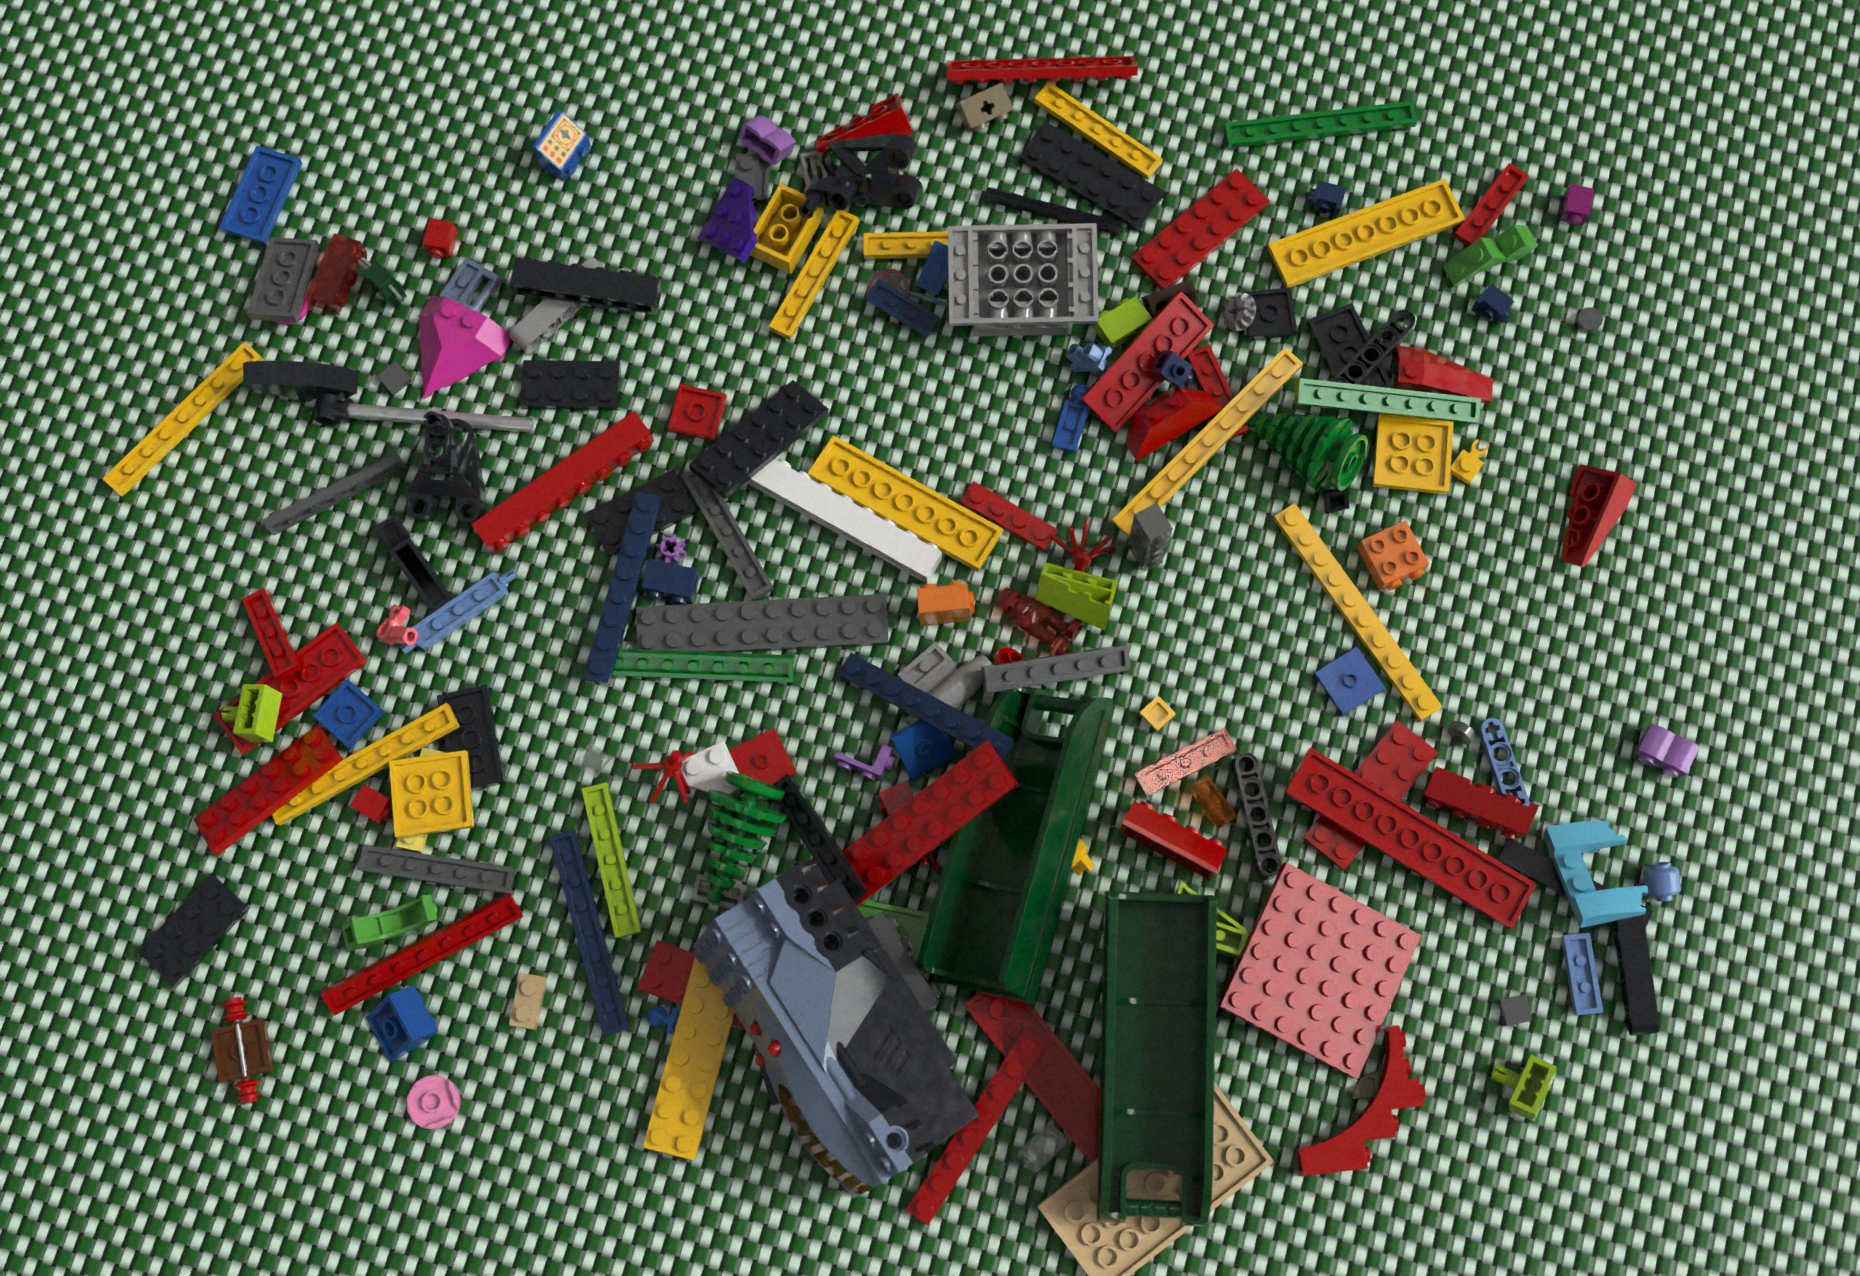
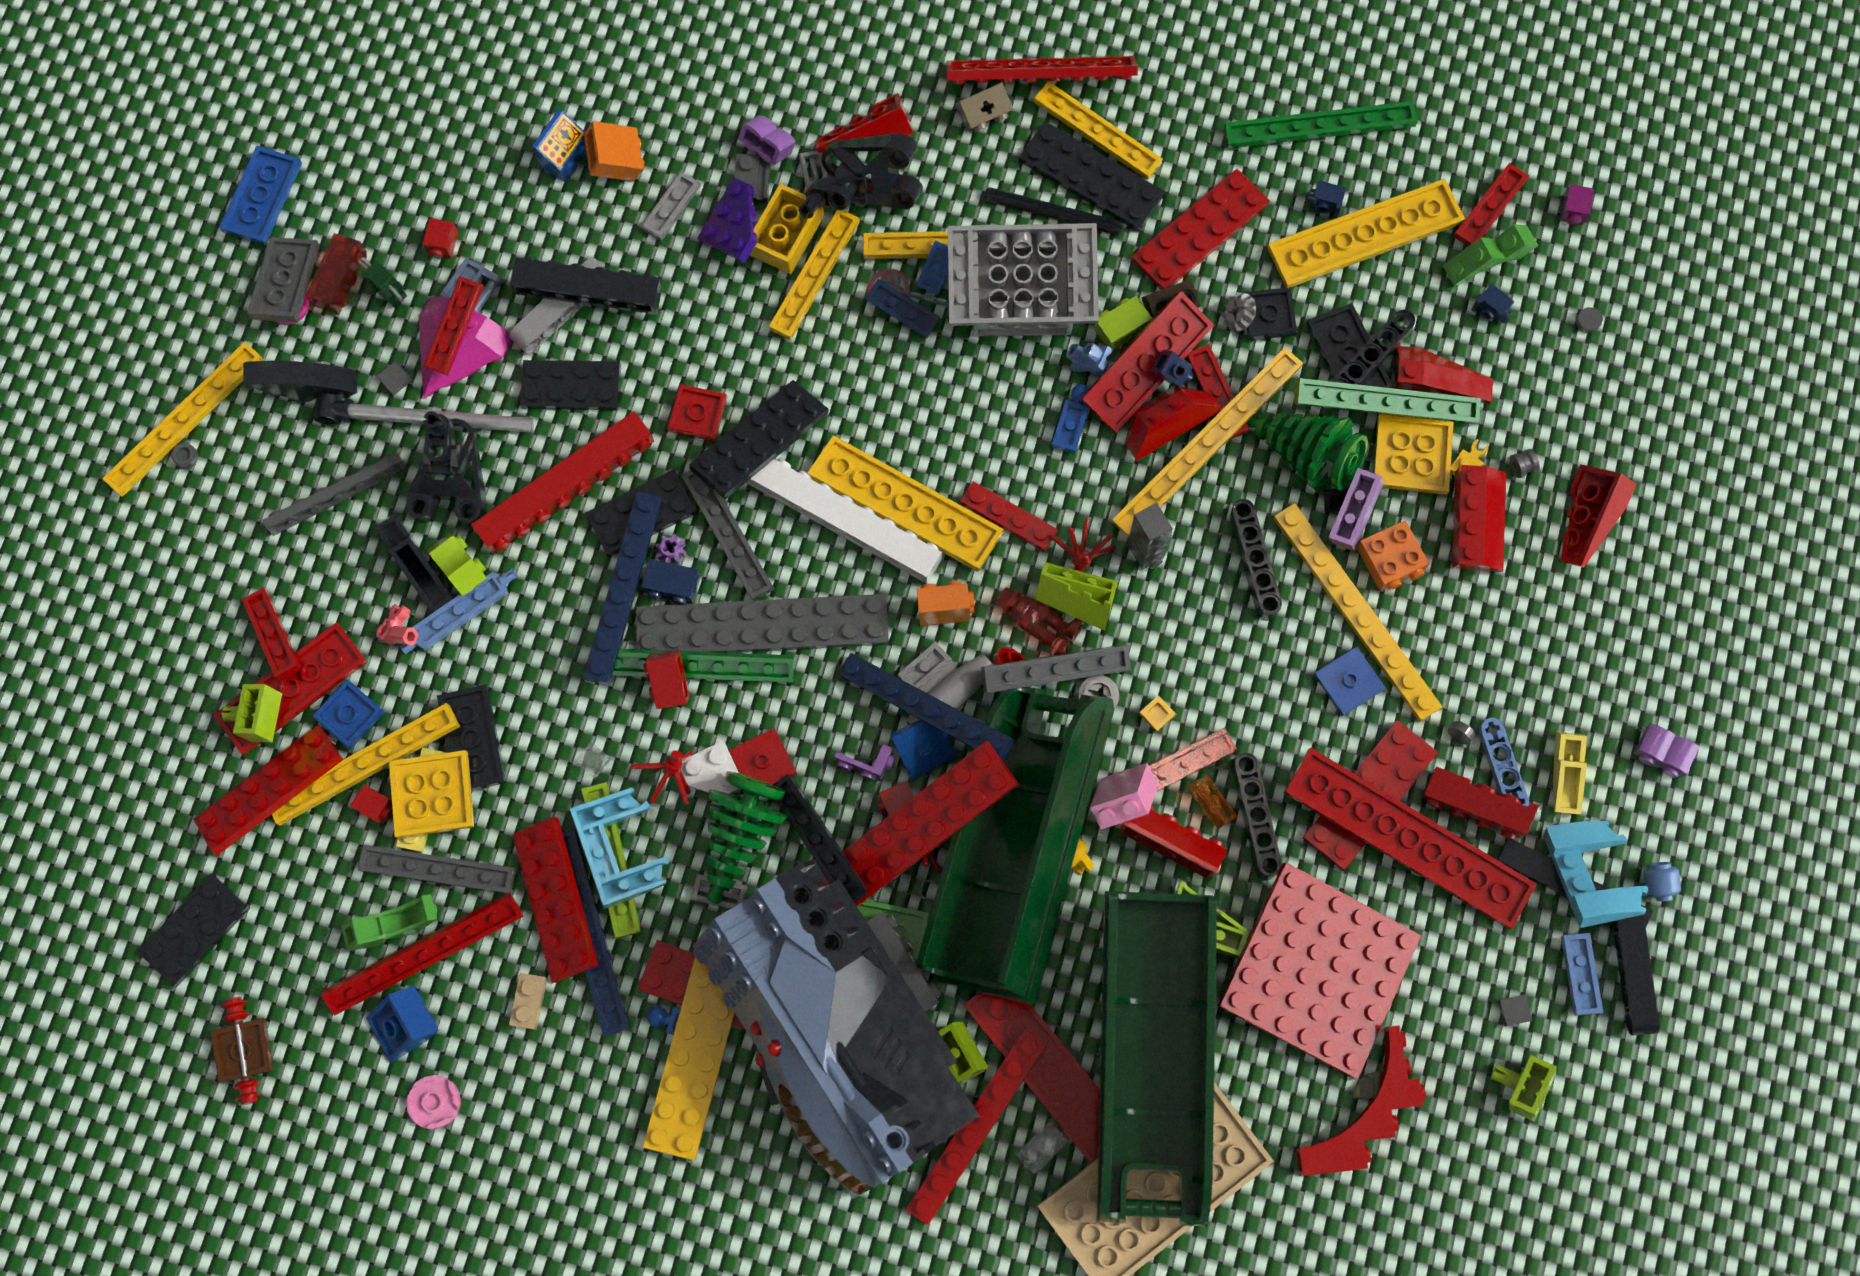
none -> dark grey tile [171,443,199,469]
none -> red tile [423,276,484,376]
none -> lime brick [427,532,487,596]
none -> red plate [513,817,599,983]
none -> medium azure wedge [570,788,669,909]
none -> orange brick [584,121,644,181]
none -> light grey tile [641,171,701,242]
none -> red brick [643,649,690,709]
none -> lime brick [938,1022,989,1083]
none -> light grey gear [1078,675,1119,708]
none -> bright pink brick [1090,763,1158,829]
none -> black beam [1230,499,1282,621]
none -> lavender brick [1329,468,1384,552]
none -> red slope [1452,465,1506,572]
none -> flat silver wheel [1510,448,1540,478]
none -> light yellow slope [1553,731,1587,814]

